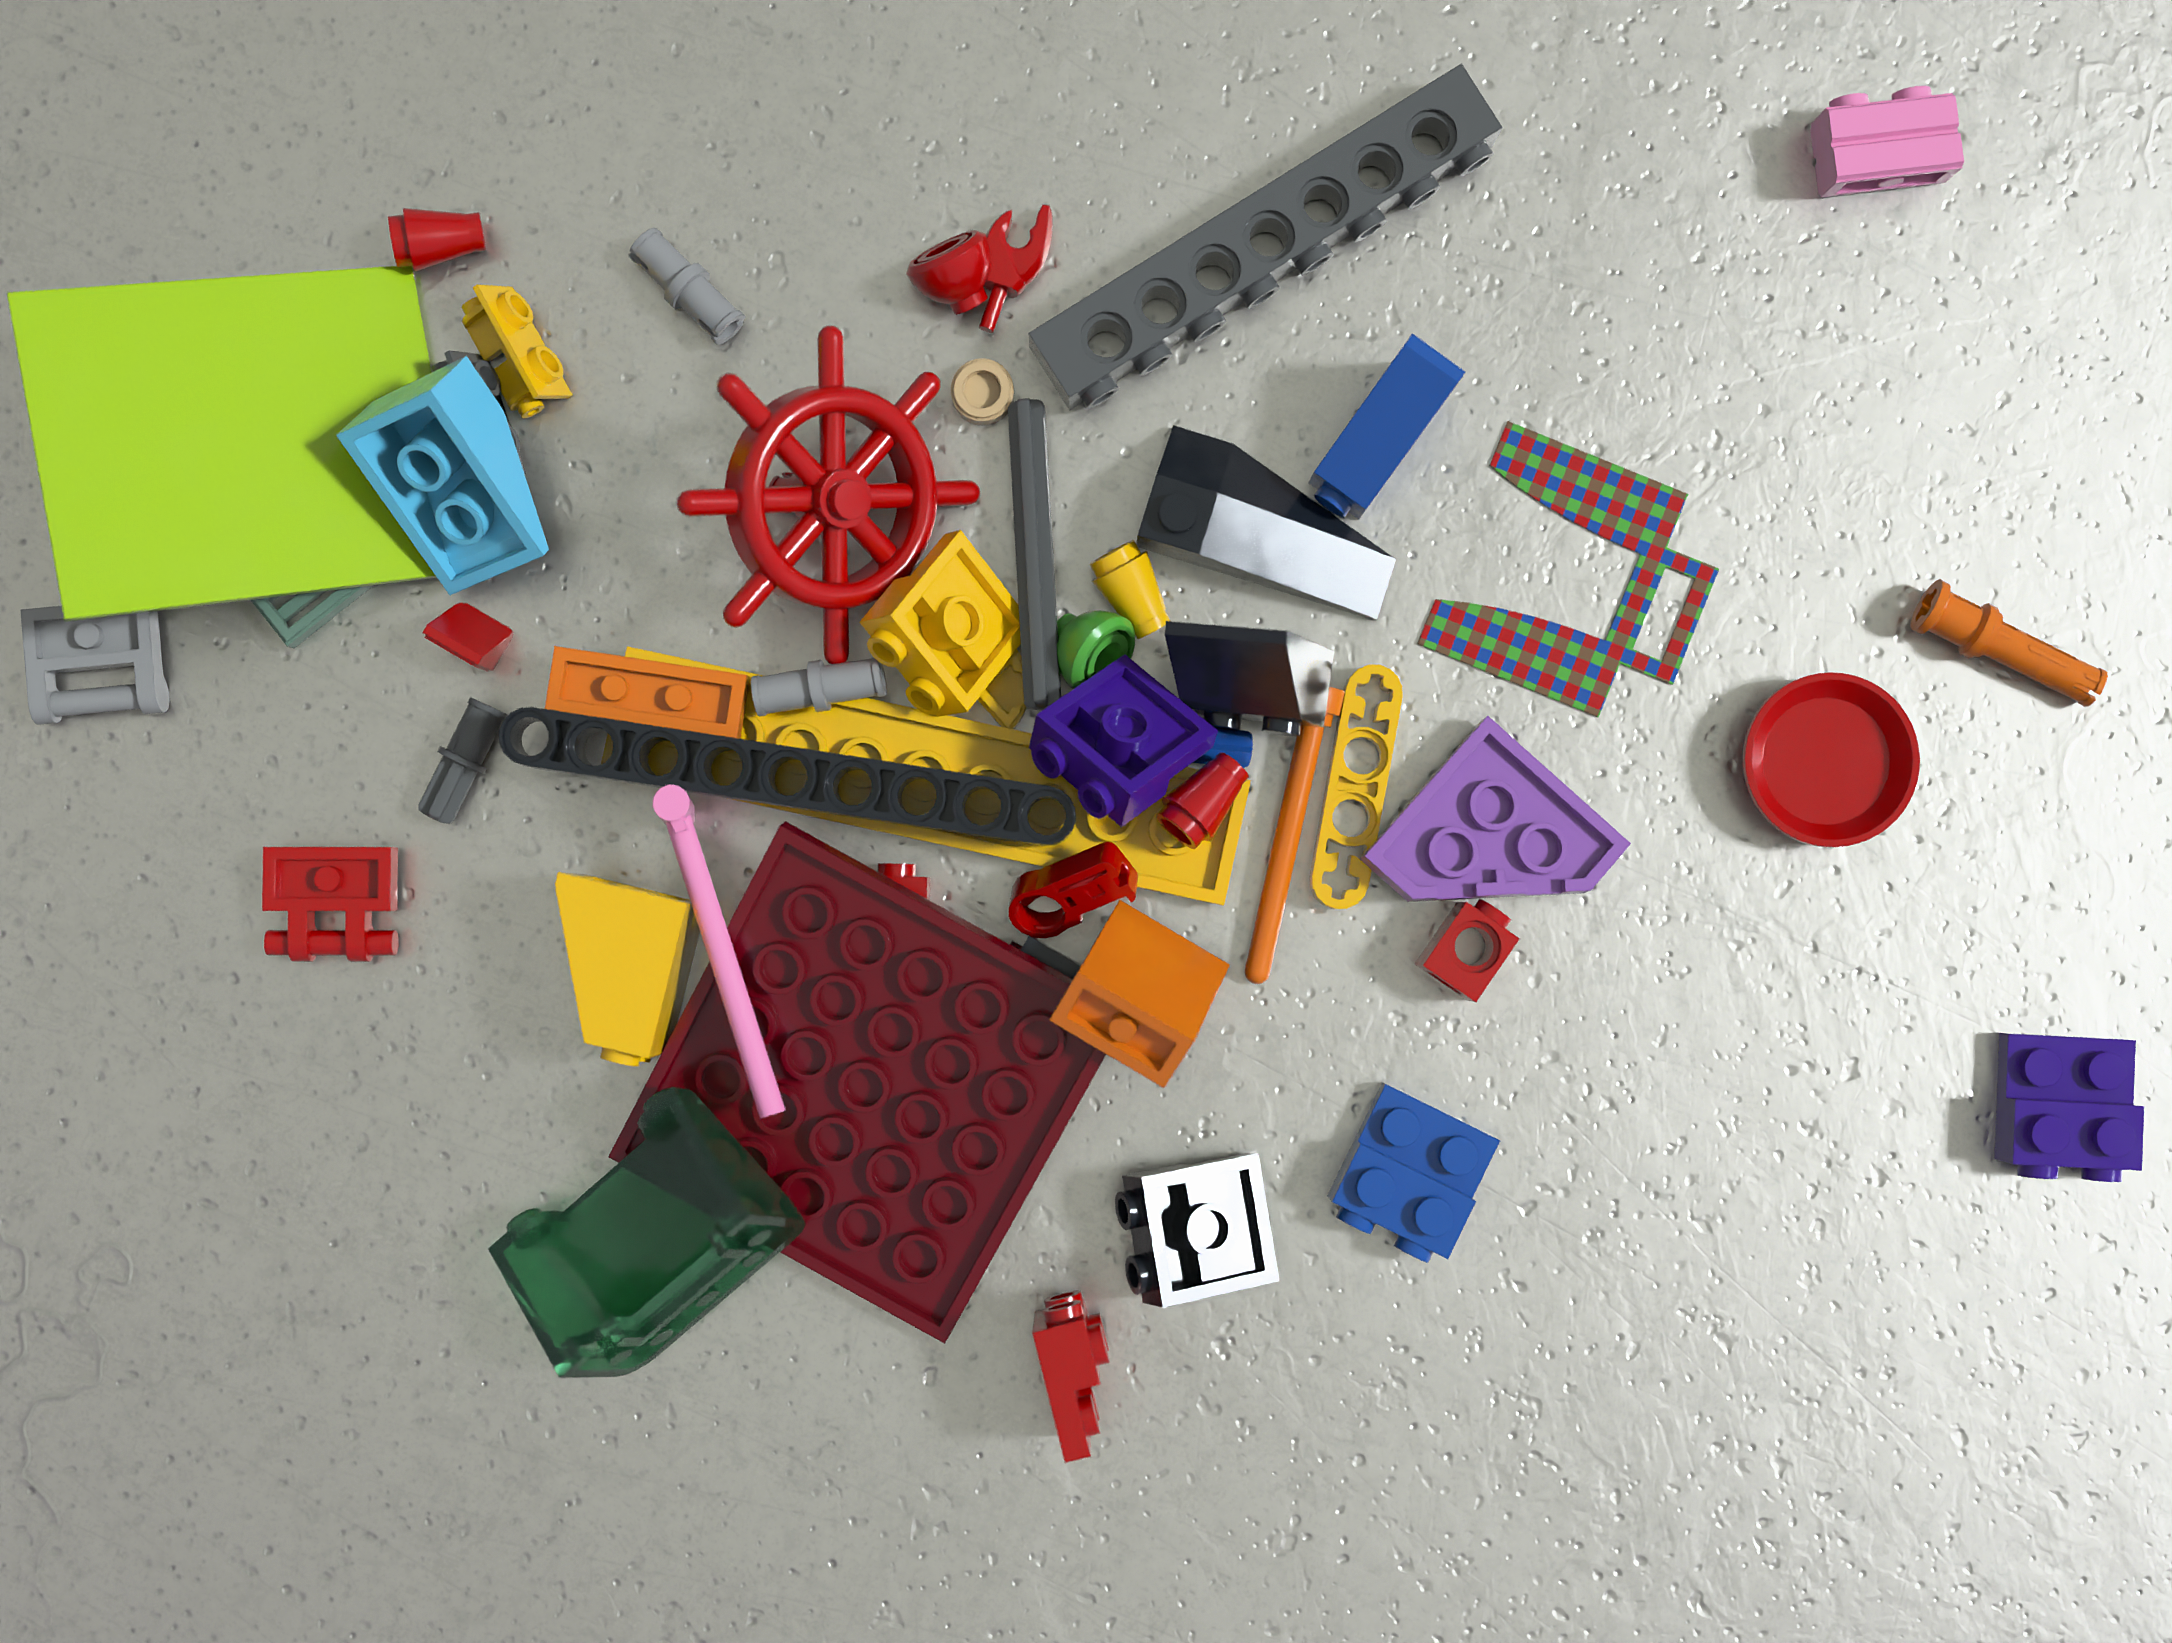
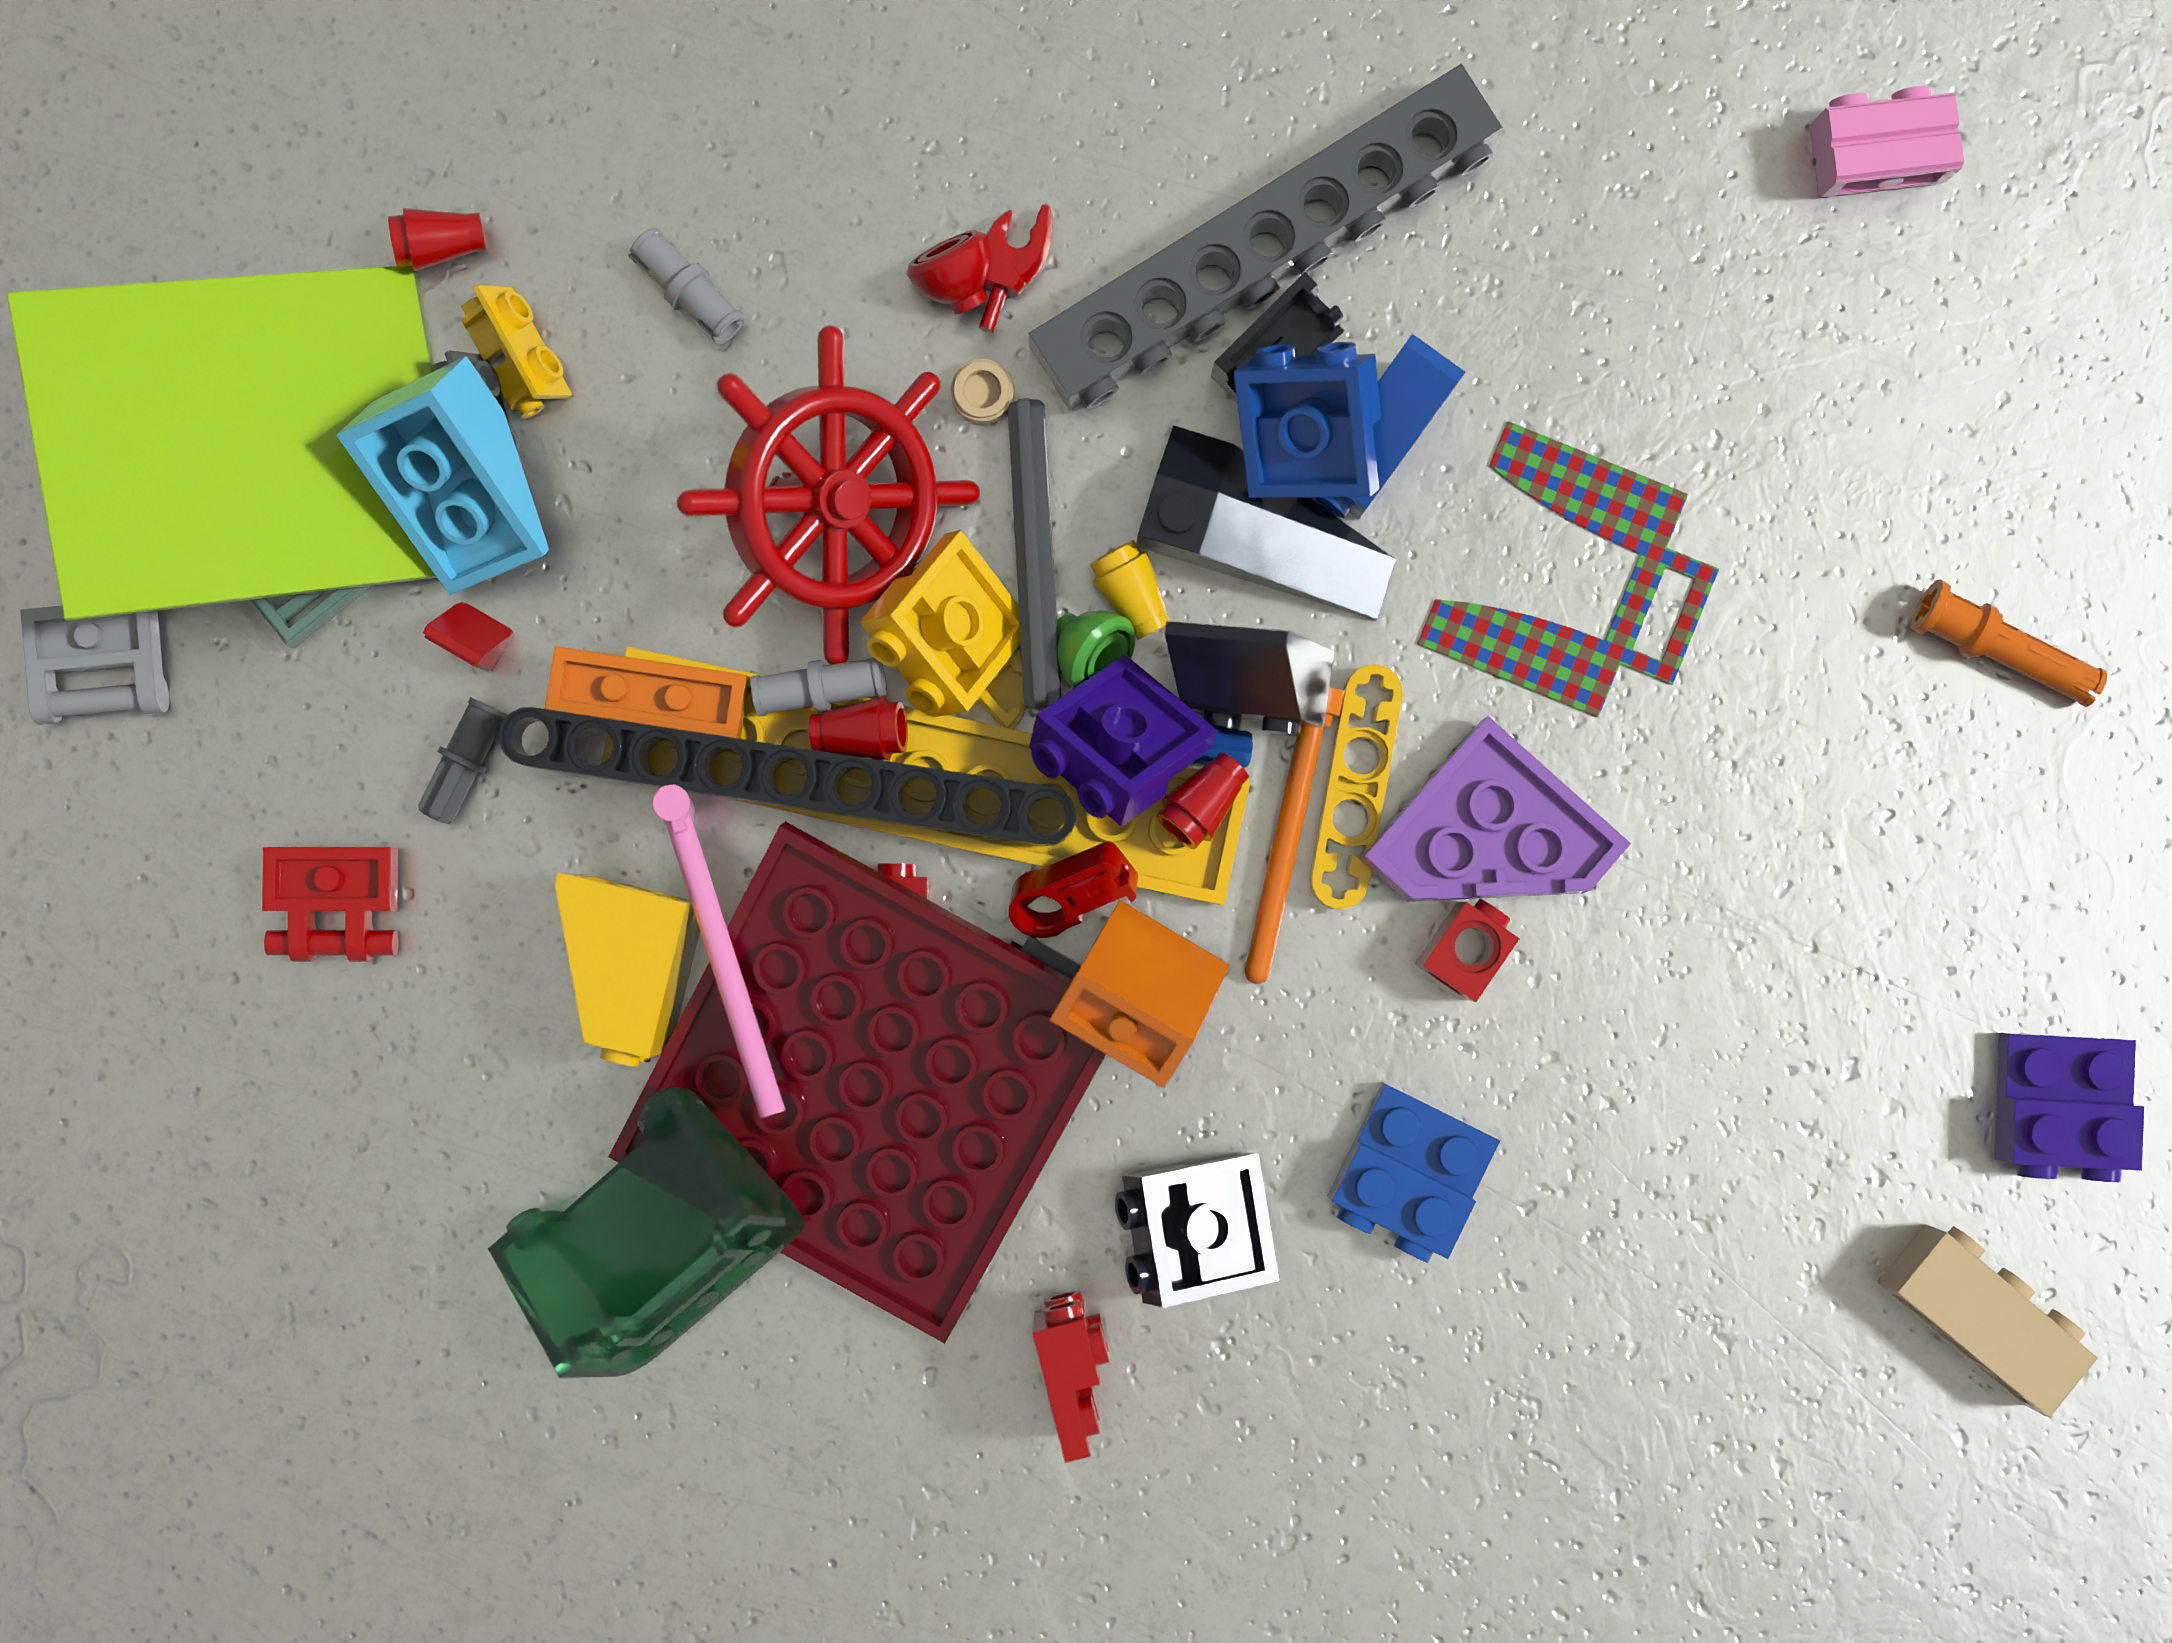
red piece [1742,672,1920,847] -> none
none -> red cone [809,696,908,760]
none -> black hinge [1211,272,1345,404]
none -> blue plate [1234,342,1382,498]
none -> tan brick [1877,1224,2098,1418]

